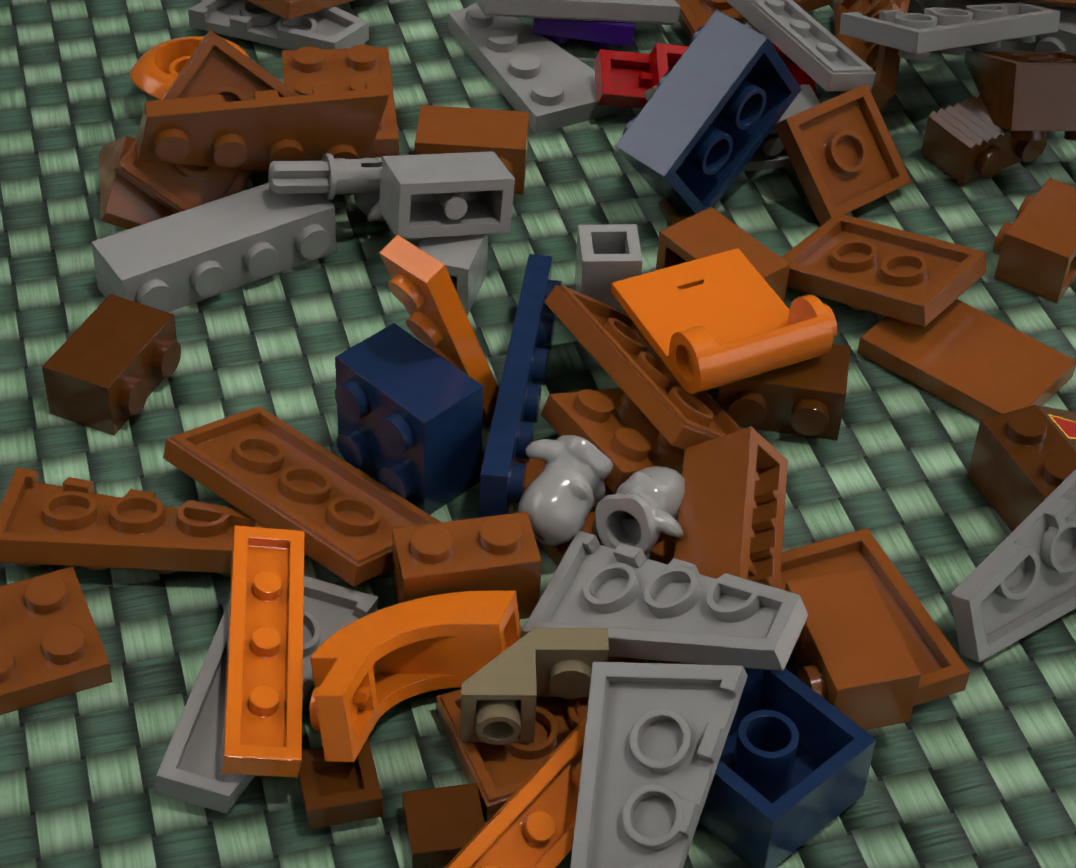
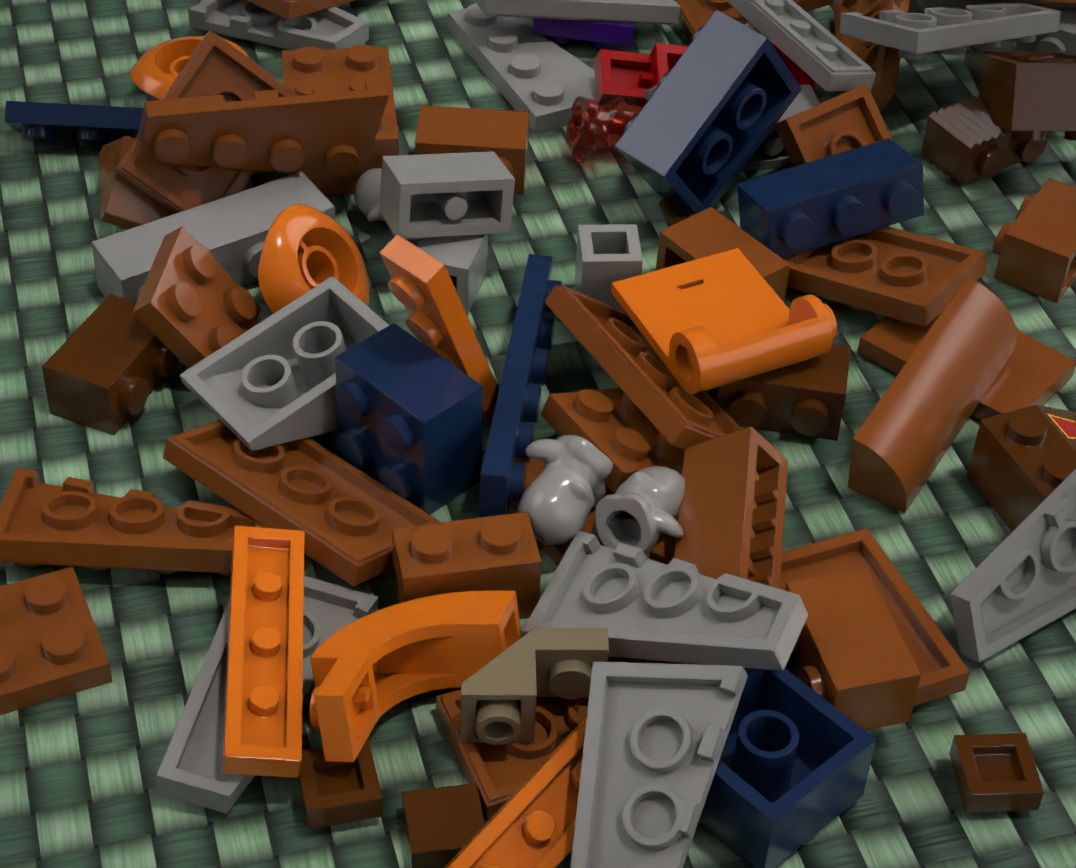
light grey axle [268,153,382,200] -> none
none -> dark blue plate [5,101,144,145]
none -> dark orange plate [132,226,261,368]
none -> light grey slope [180,276,389,451]
none -> orange hat [258,204,370,314]
none -> clear red animal [566,96,643,163]
none -> dark blue brick [737,139,924,259]
none -> dark orange brick [848,277,1017,513]
none -> reddish brown plate [949,733,1044,813]

